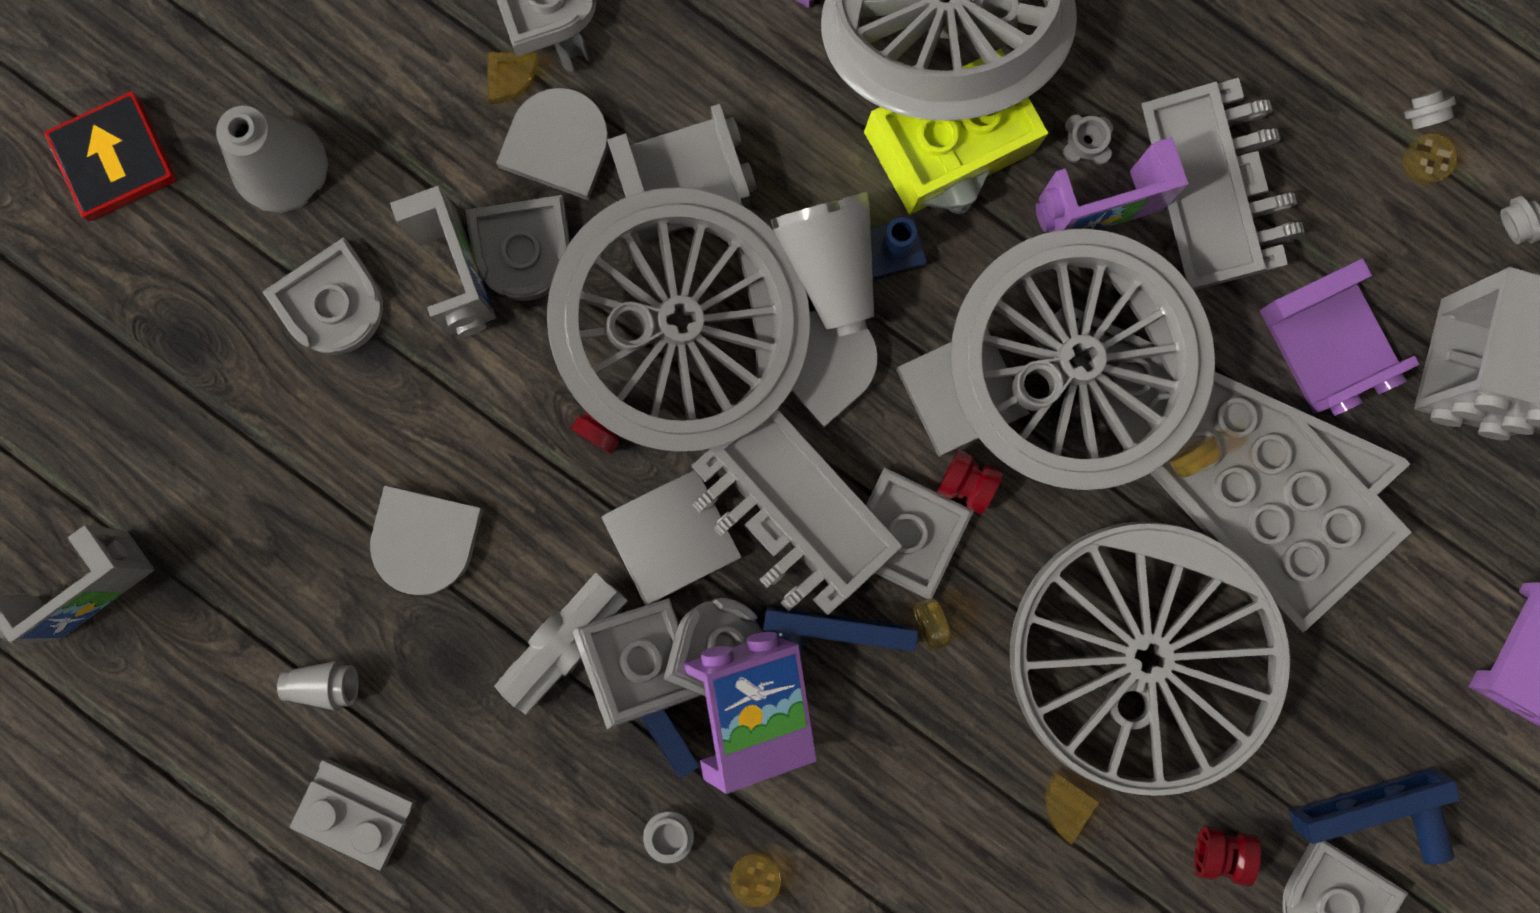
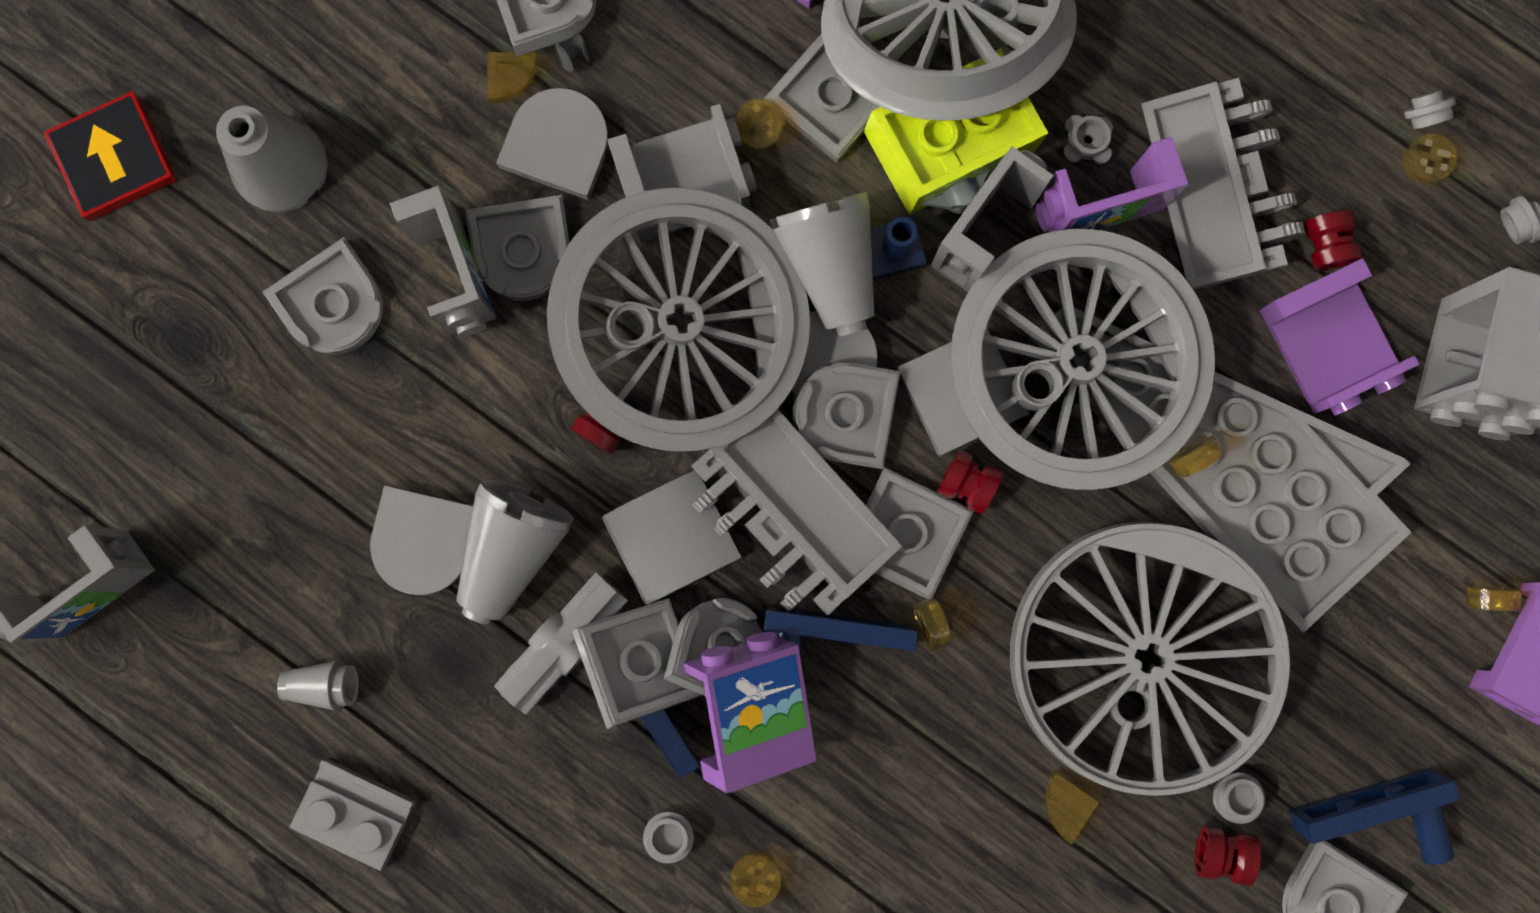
none -> light grey cone [456,478,573,624]
none -> clear yellow tile [735,98,786,148]
none -> light grey tile [765,33,880,164]
none -> light grey tile [792,362,900,469]
none -> light grey panel [931,146,1054,292]
none -> light grey plate [1213,772,1265,824]
none -> dark red wheel [1304,210,1364,271]
none -> clear yellow tile [1466,586,1522,611]

